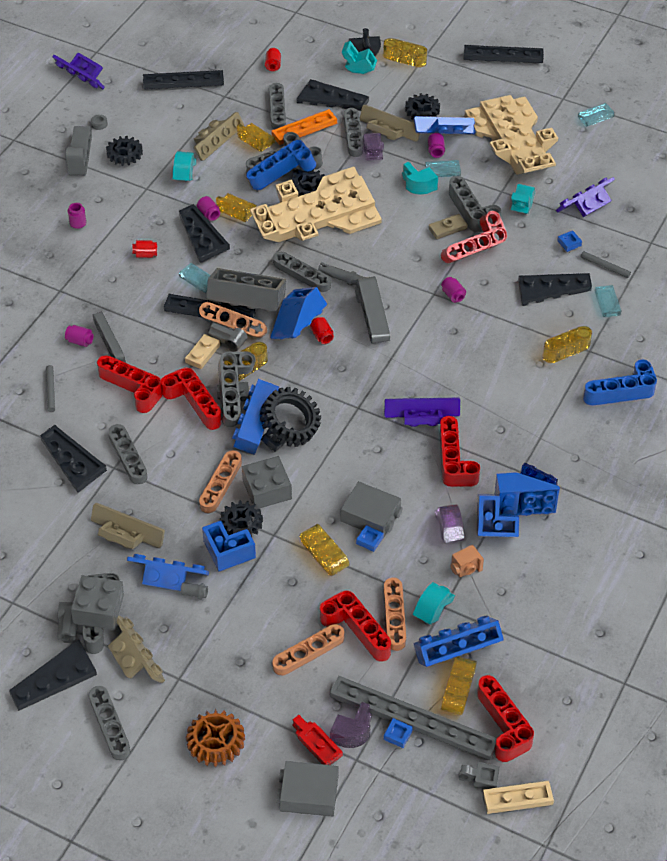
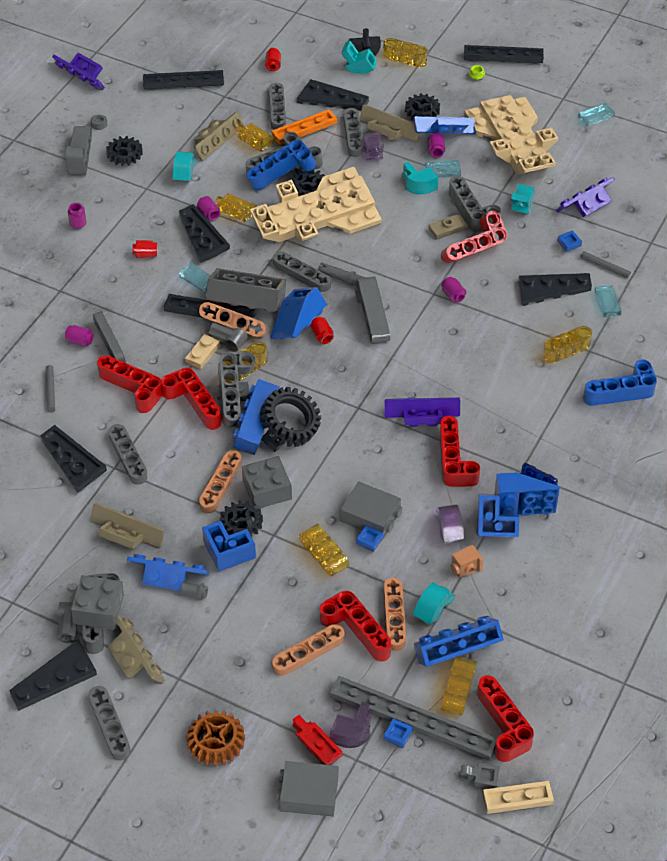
none -> lime plate [469,65,485,80]

